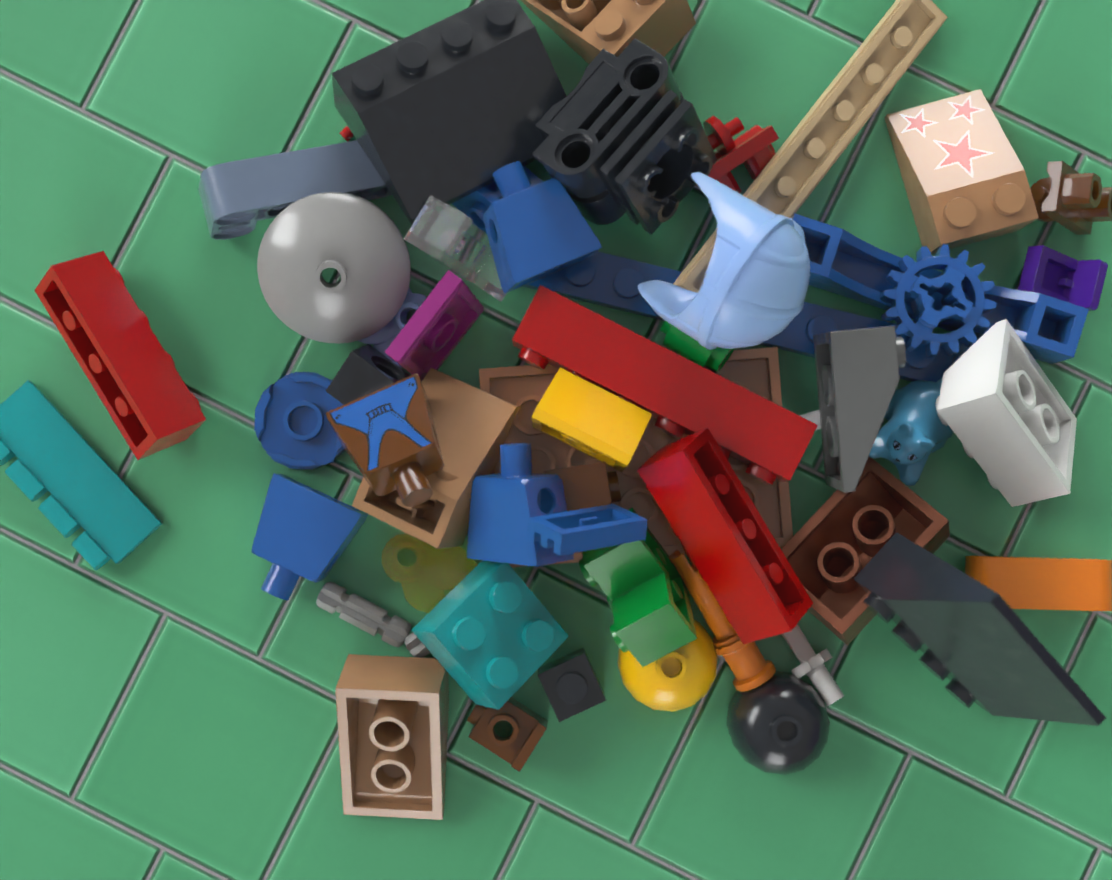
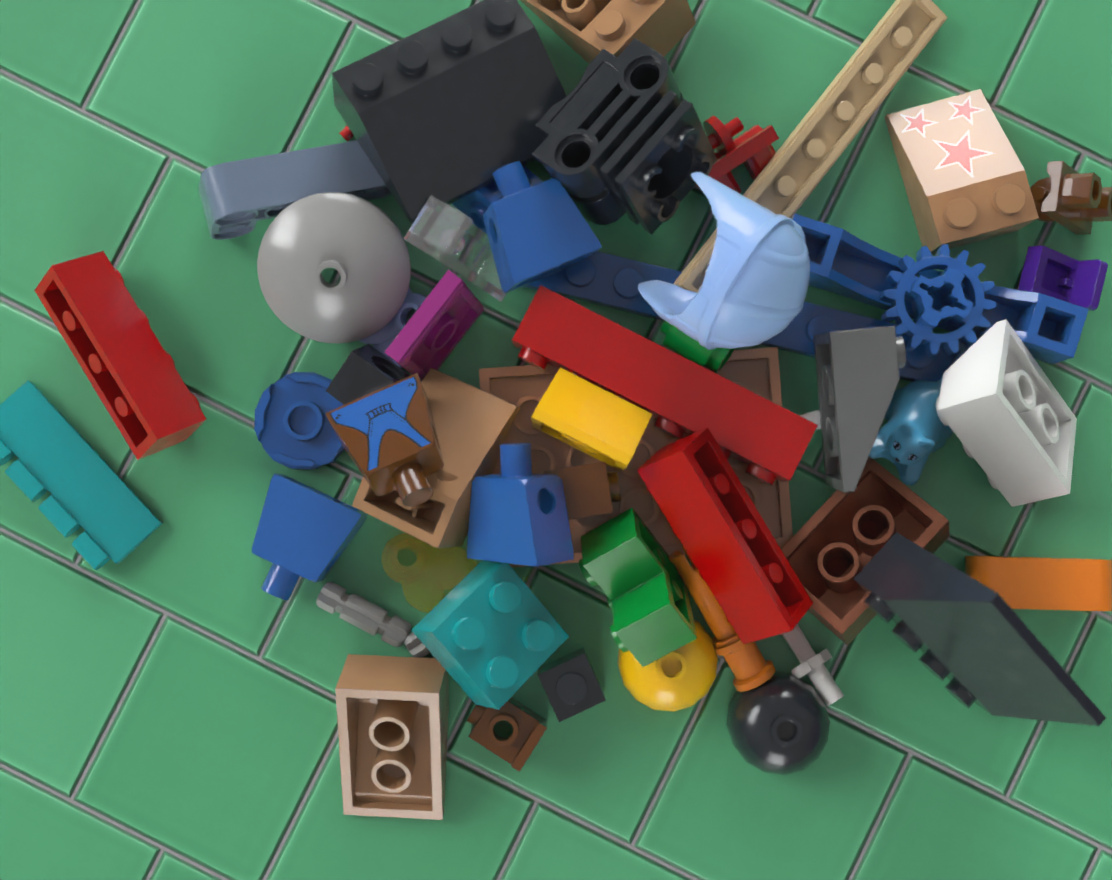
blue tile [528,504,648,556] -> none

